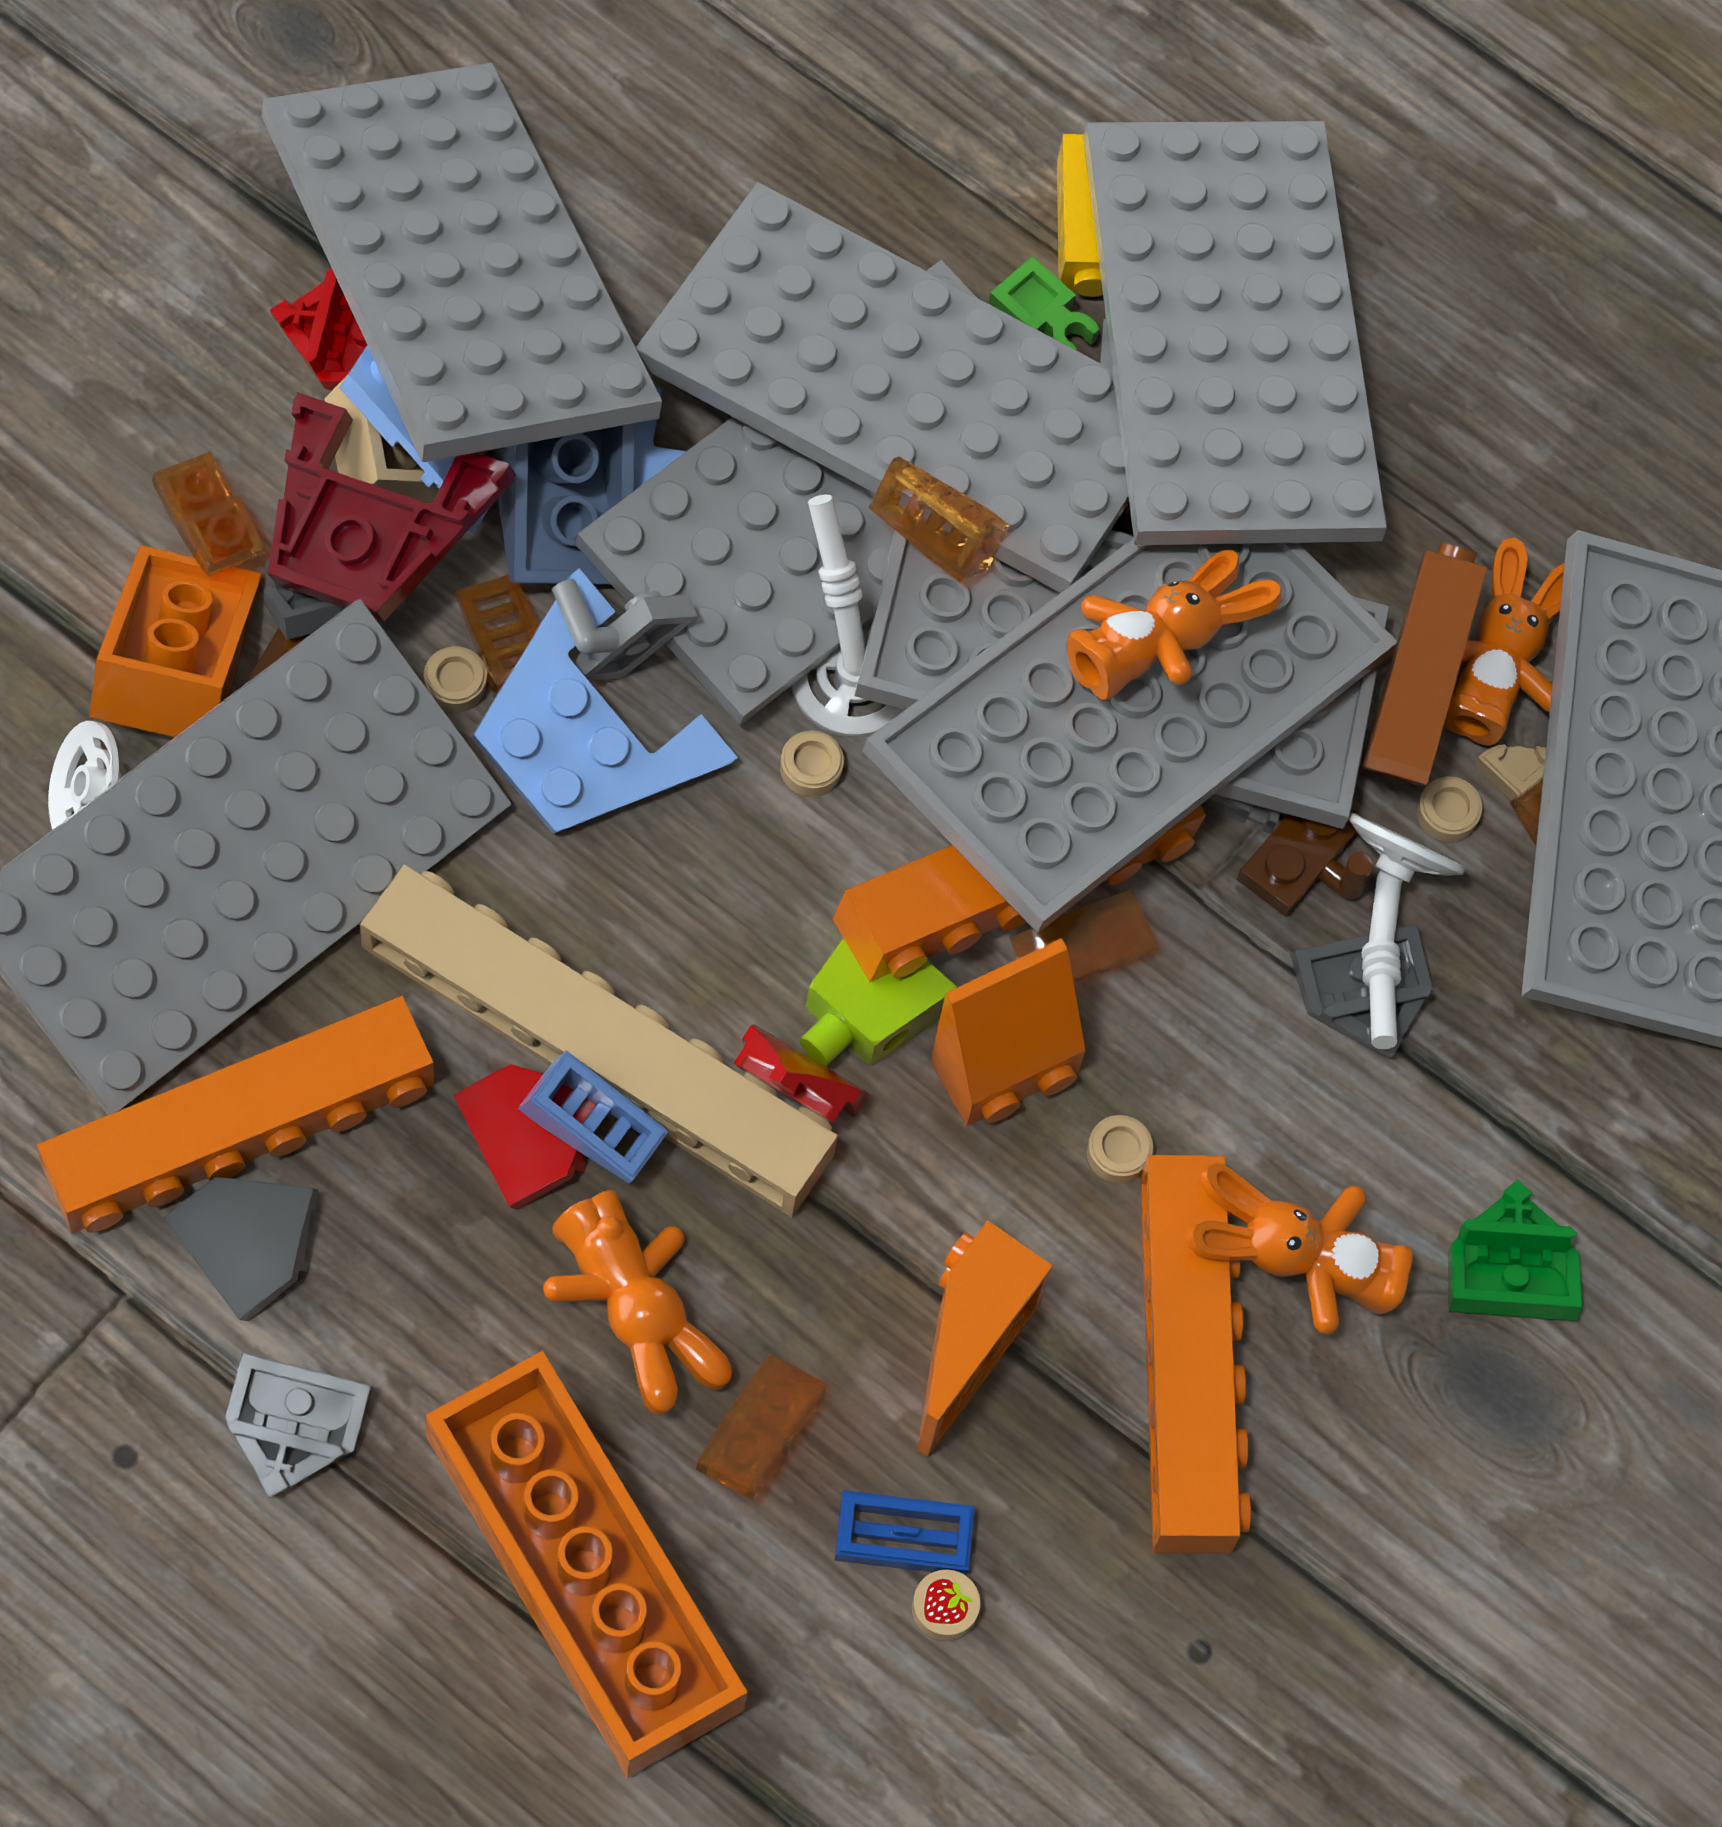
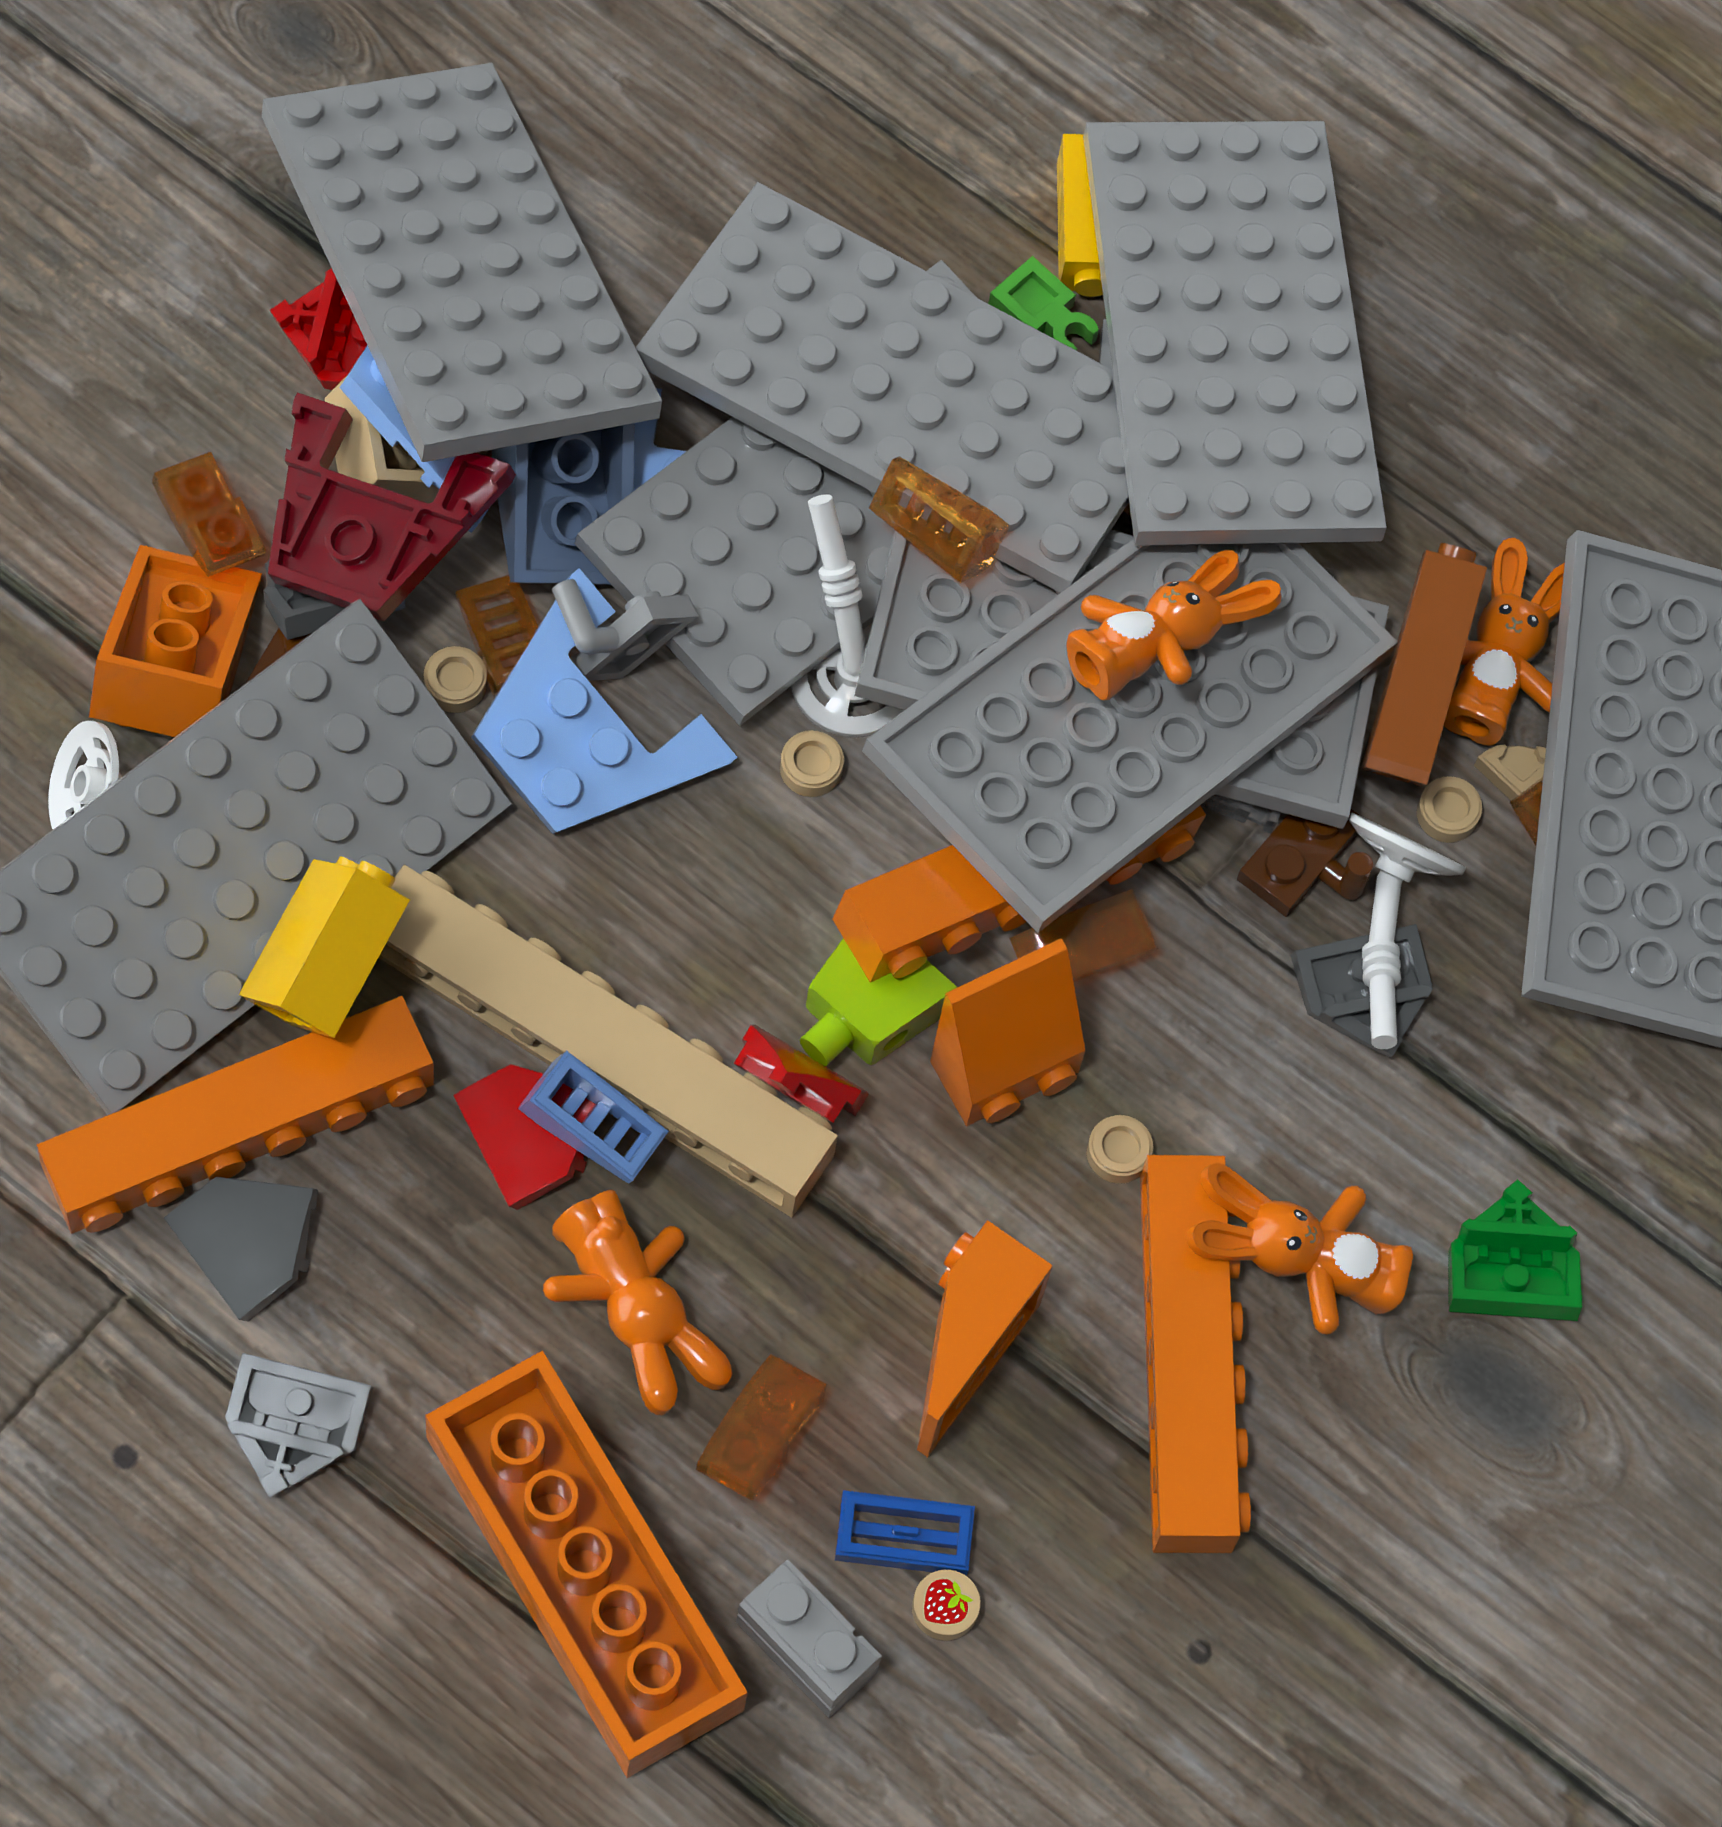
none -> yellow brick [238,856,410,1038]
none -> light grey brick [736,1560,882,1718]

